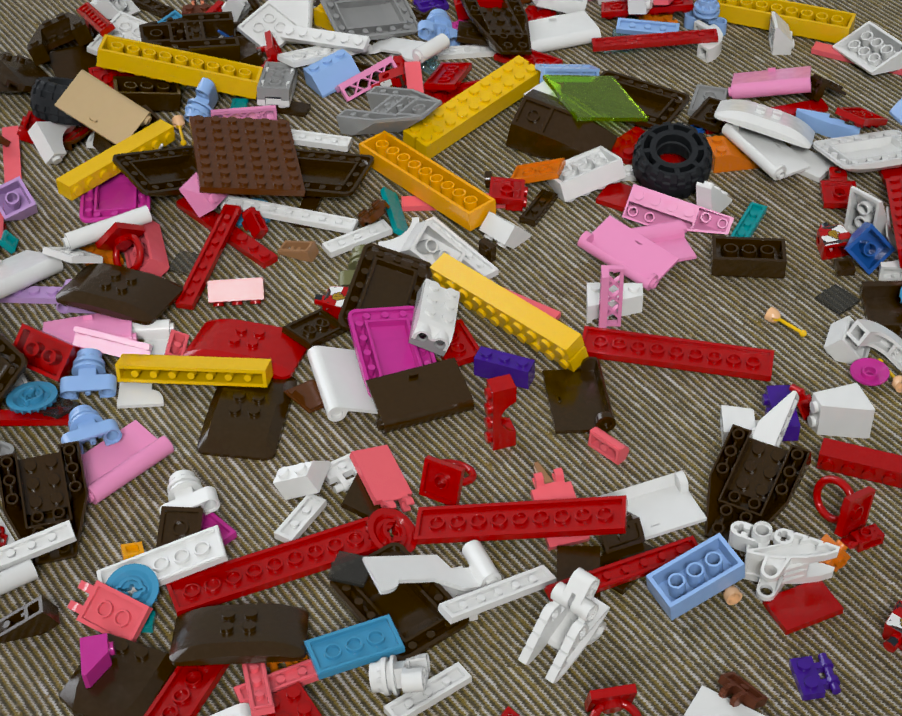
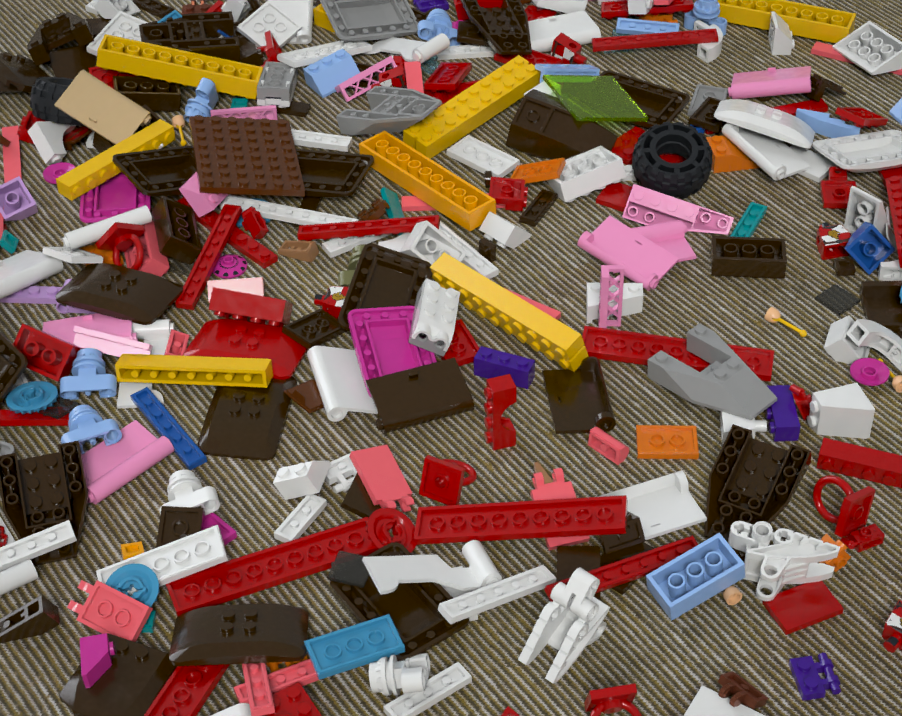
red tile [76,2,115,37] -> none
white plate [281,24,370,53] -> none
white slope [696,181,733,213] -> none
white slope [752,391,799,447] -> none
none -> dark pink dish [43,162,76,184]
none -> blue tile [130,387,207,470]
none -> dark brown brick [152,195,202,265]
none -> red brick [209,287,293,328]
none -> dark pink dish [213,254,247,279]
none -> red plate [297,215,440,241]
none -> white plate [447,135,520,178]
none -> torso [551,32,587,64]
none -> orange tile [636,425,699,459]
none -> light grey wedge [648,323,777,420]

